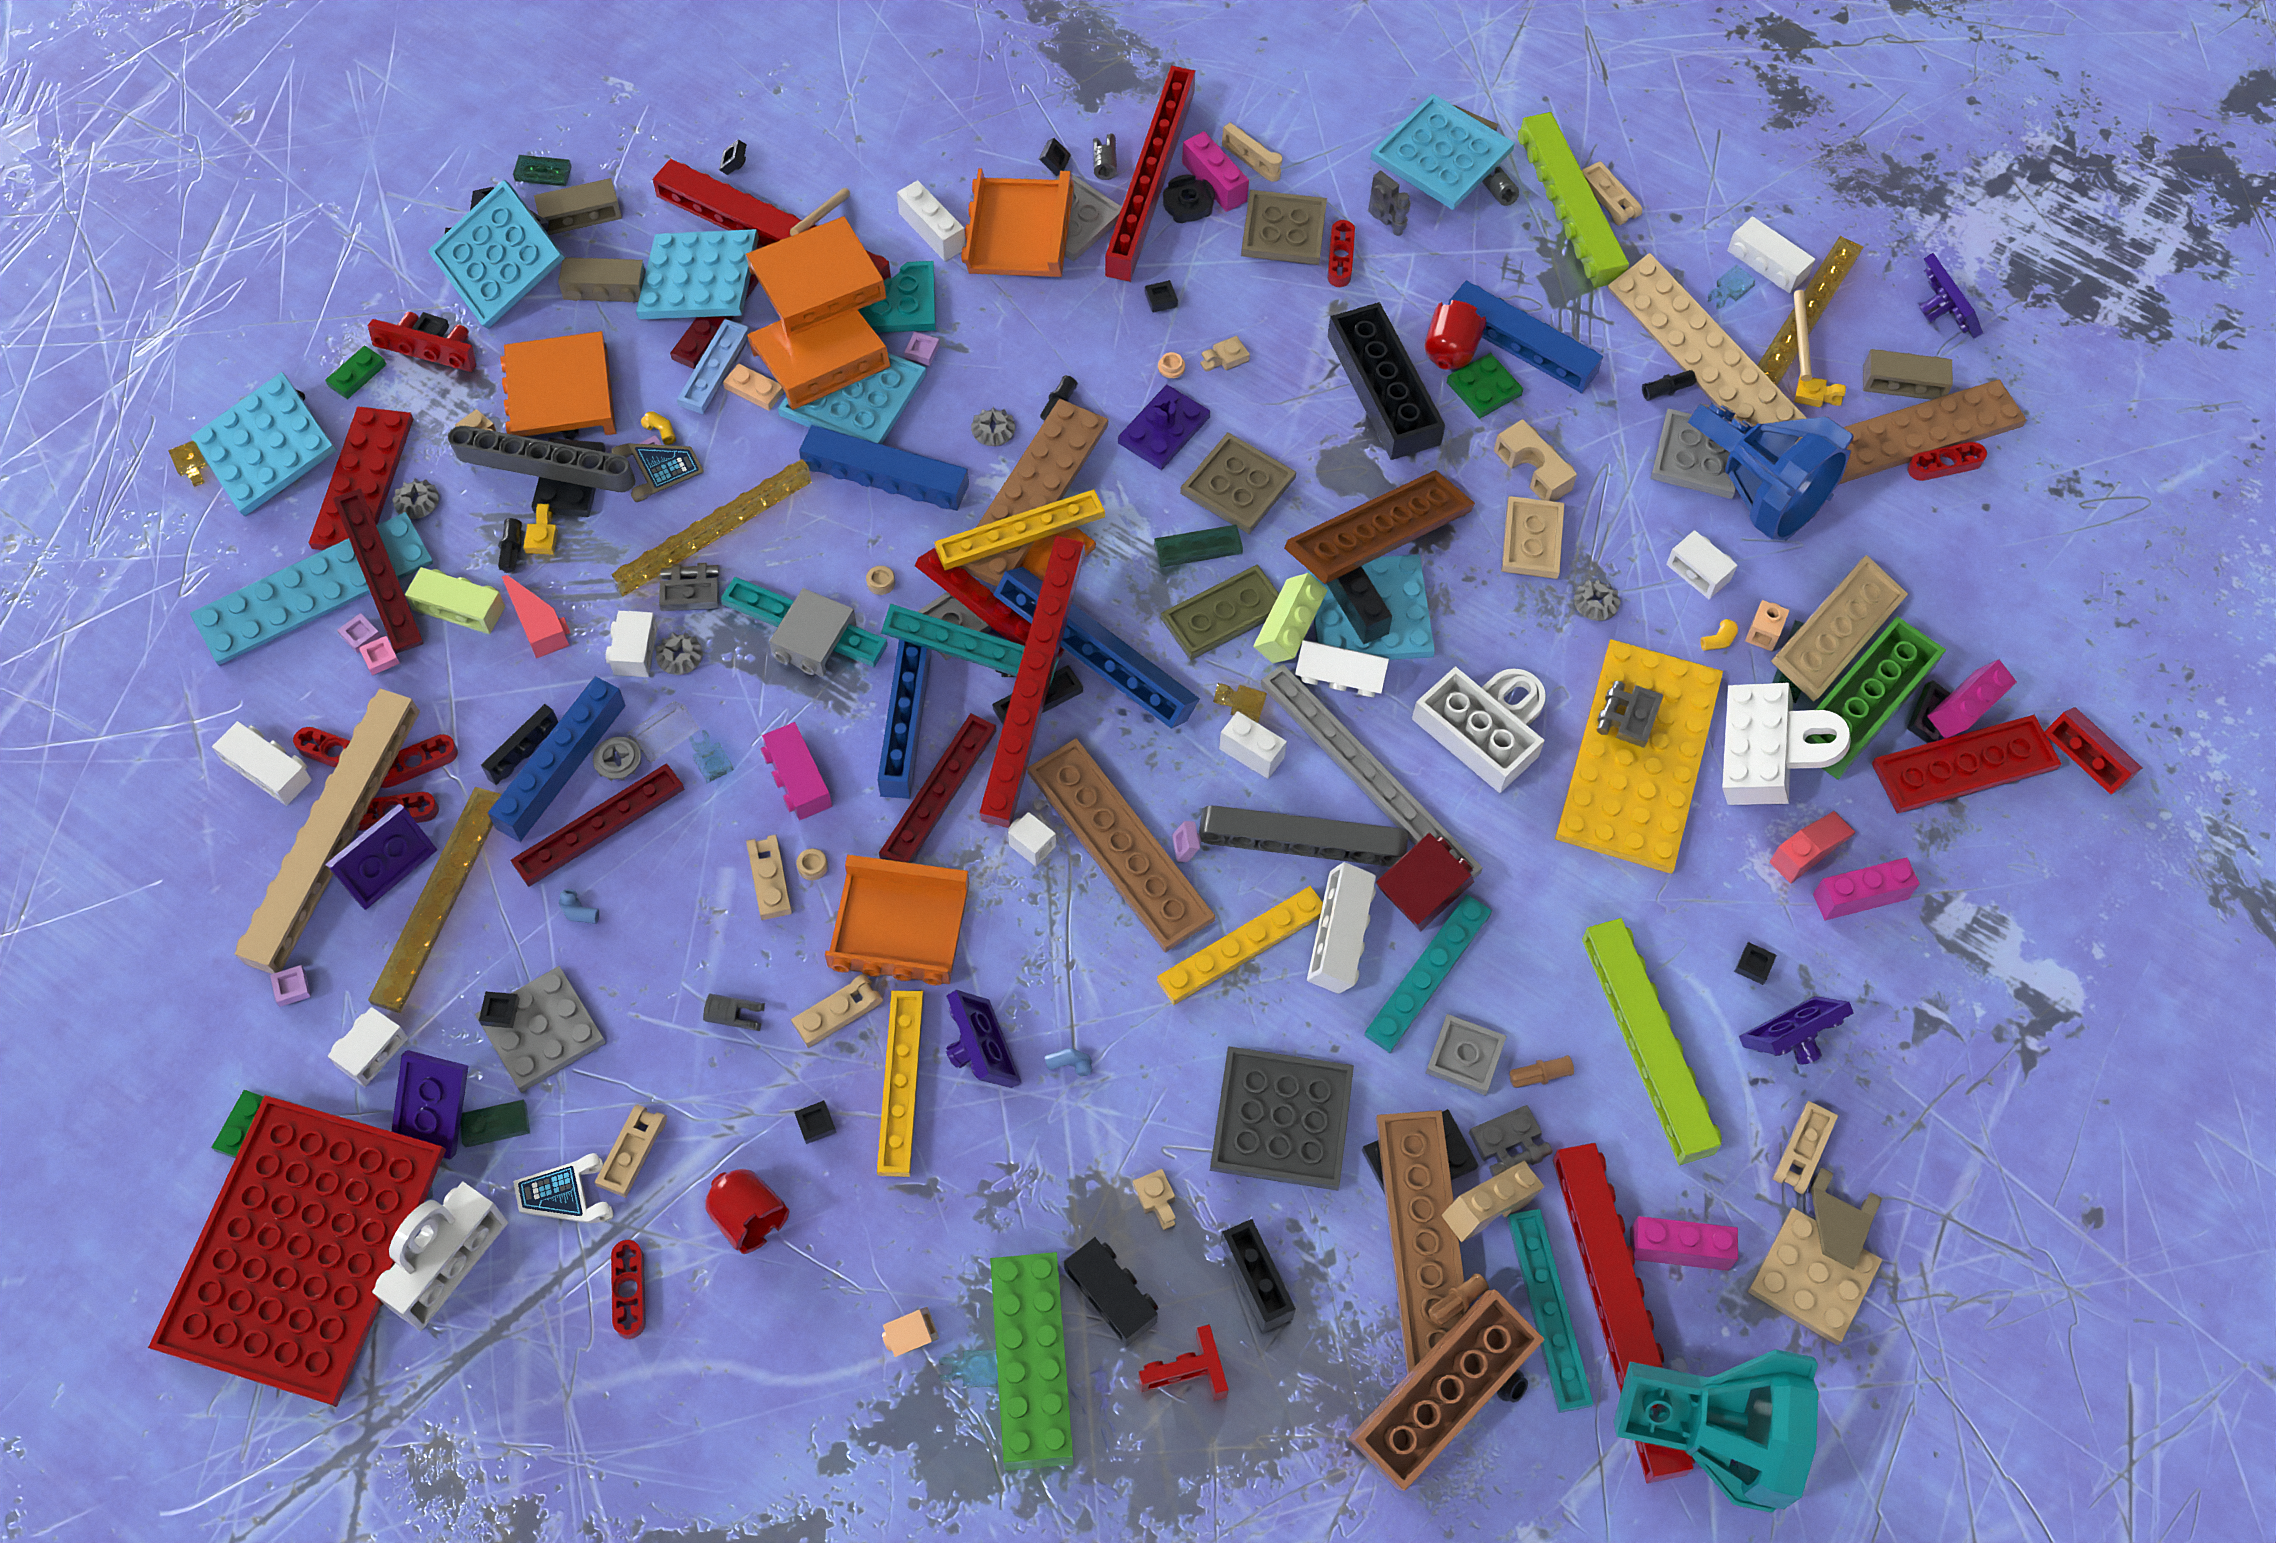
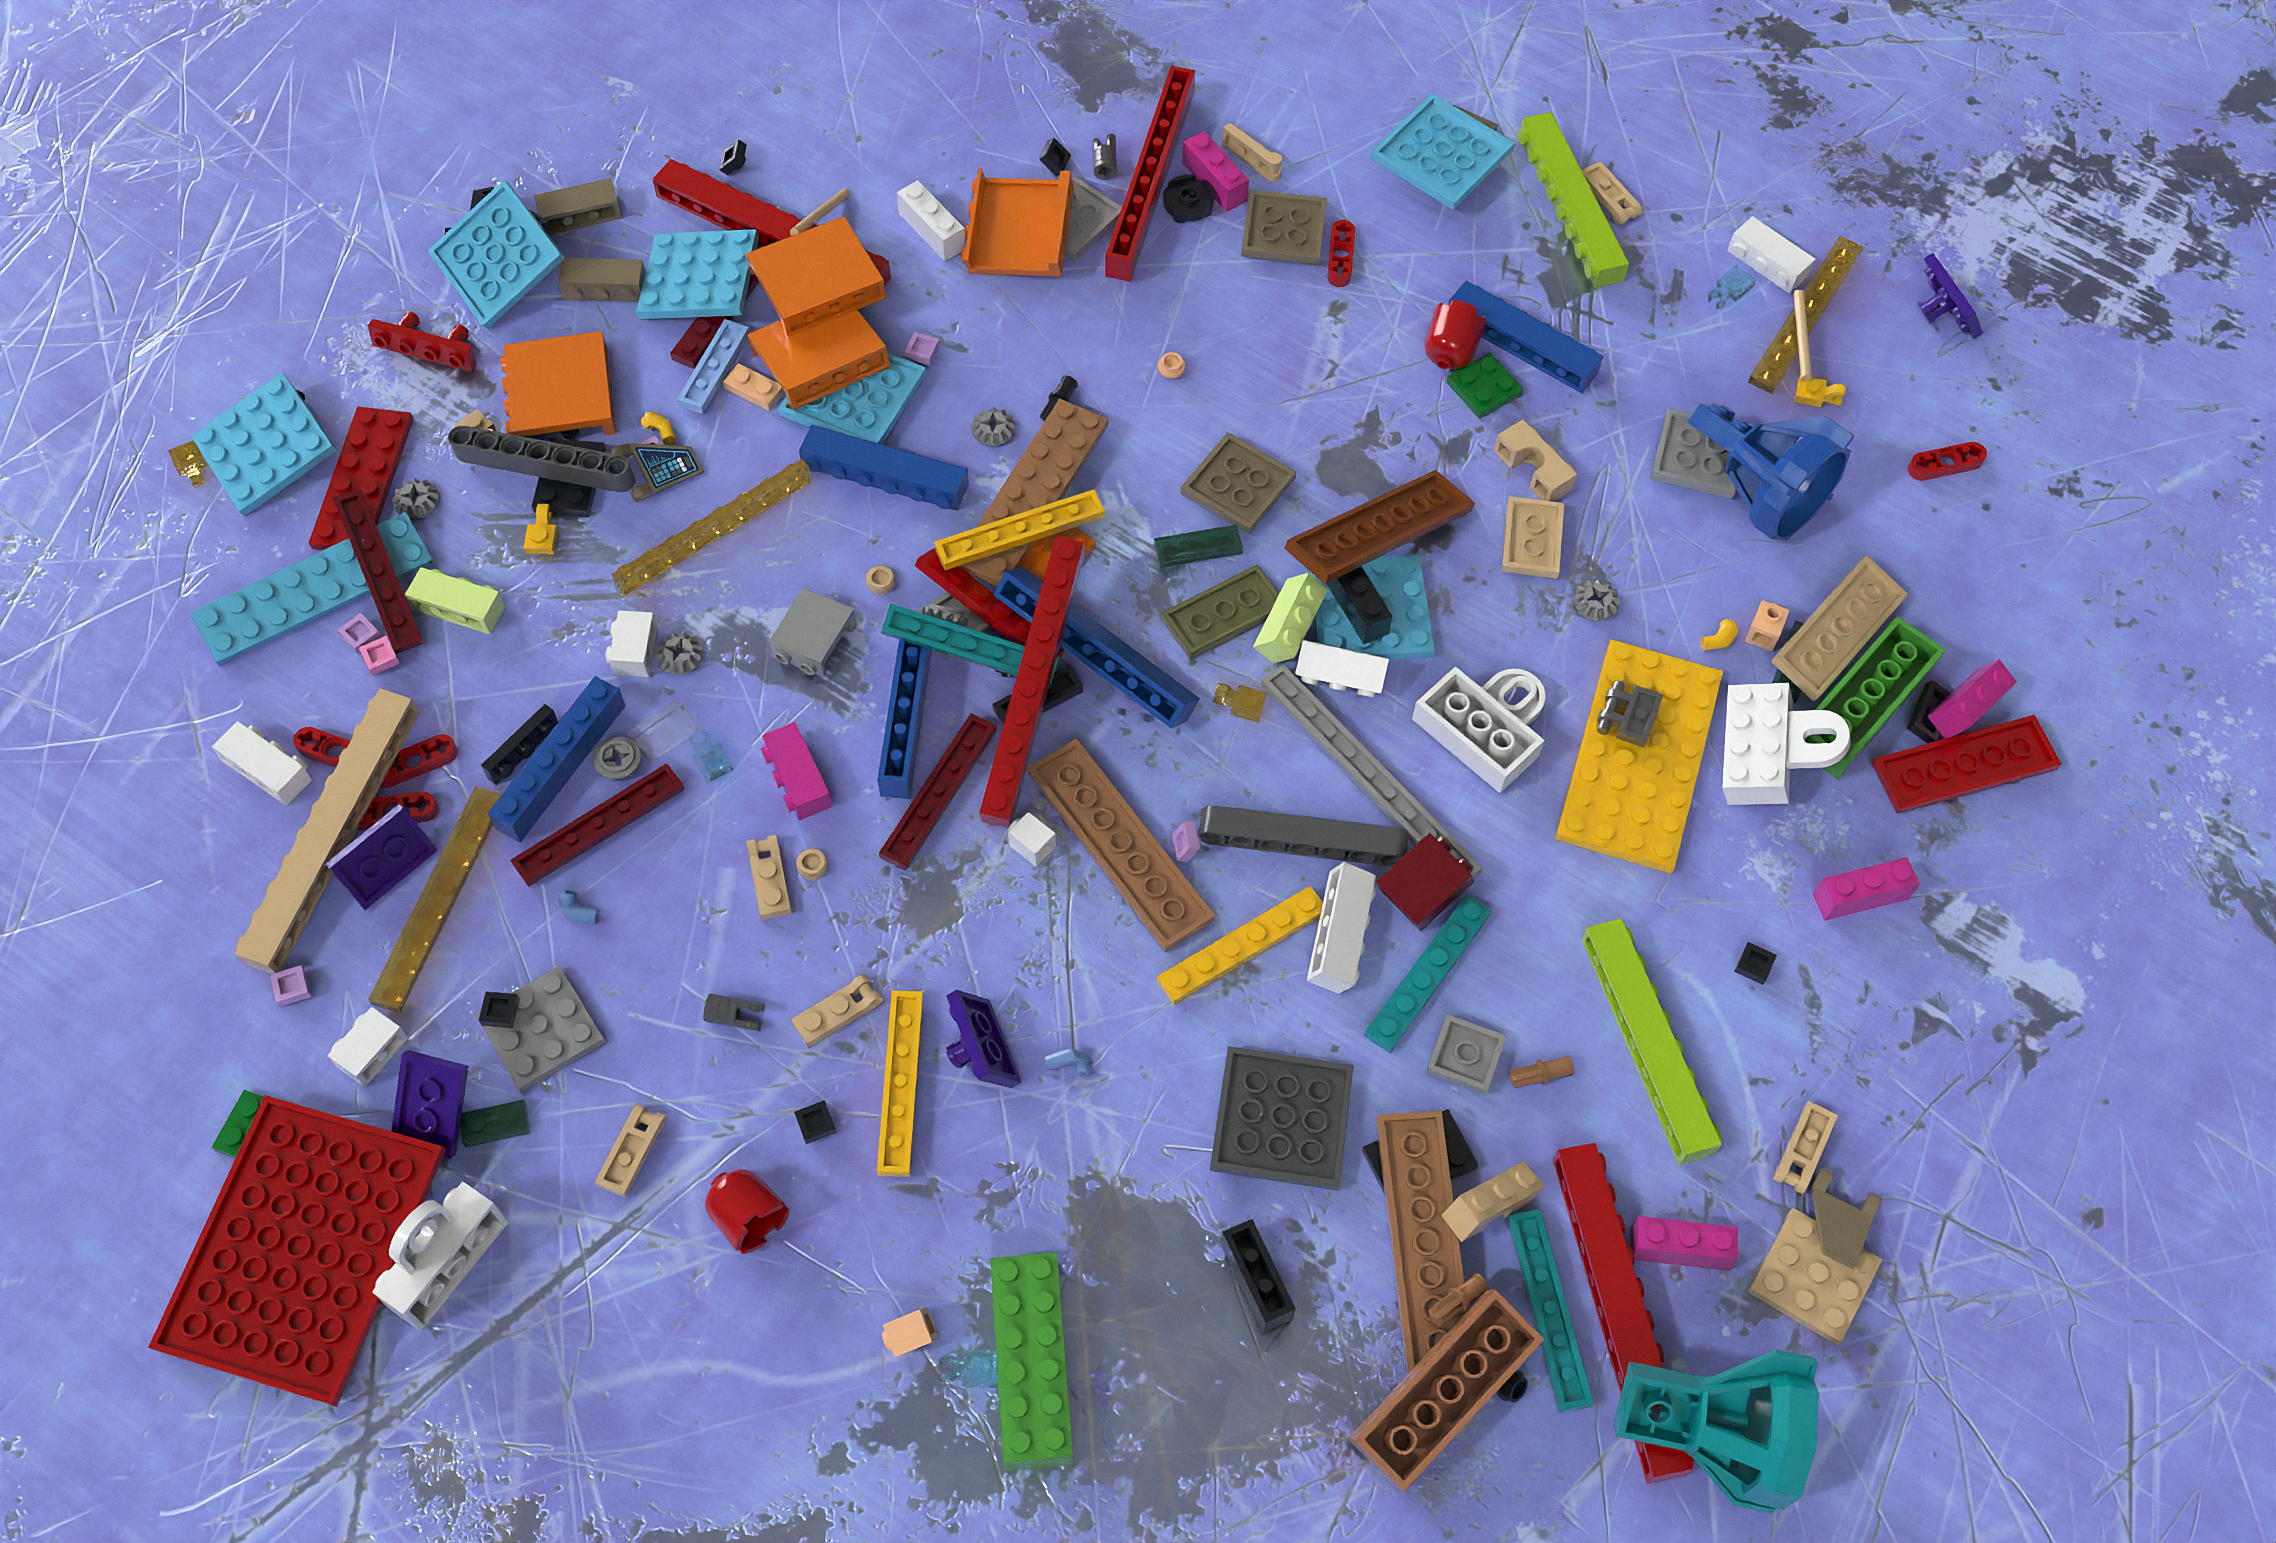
green plate [325,345,386,400] -> none
black plate [412,312,450,337] -> none
black axle [498,518,522,573] -> none
coral slope [502,575,570,659] -> none
clear green plate [513,155,572,186] -> none
flag [513,1153,613,1223] -> none
red beam [611,1240,646,1339] -> none
flat silver plate [659,563,719,611] -> none
teal plate [721,577,888,667] -> none
orange panel [825,854,970,986] -> none
teal plate [858,261,936,333] -> none
black brick [1064,1237,1159,1347] -> none
dark purple plate [1118,384,1210,471] -> none
tan plate [1132,1169,1176,1230] -> none
red bracket [1138,1324,1229,1401] -> none
black plate [1145,280,1178,313] -> none
tan plate [1200,336,1250,372] -> none
white brick [1219,711,1287,779] -> none
black brick [1327,302,1445,460] -> none
flat silver plate [1368,170,1411,236] -> none
flat silver plate [1469,1105,1552,1177] -> none
dark grey hinge [1482,166,1519,206] -> none
tan plate [1607,253,1807,445] -> none
black axle [1642,370,1697,401] -> none
white brick [1666,530,1738,599] -> none
dark purple plate [1739,996,1854,1065] -> none
coral slope [1769,811,1855,884] -> none
medium nougat plate [1838,379,2027,485] -> none
dark tan brick [1863,349,1953,400] -> none
red brick [2044,707,2143,795] -> none
none -> light grey gear [922,604,968,627]

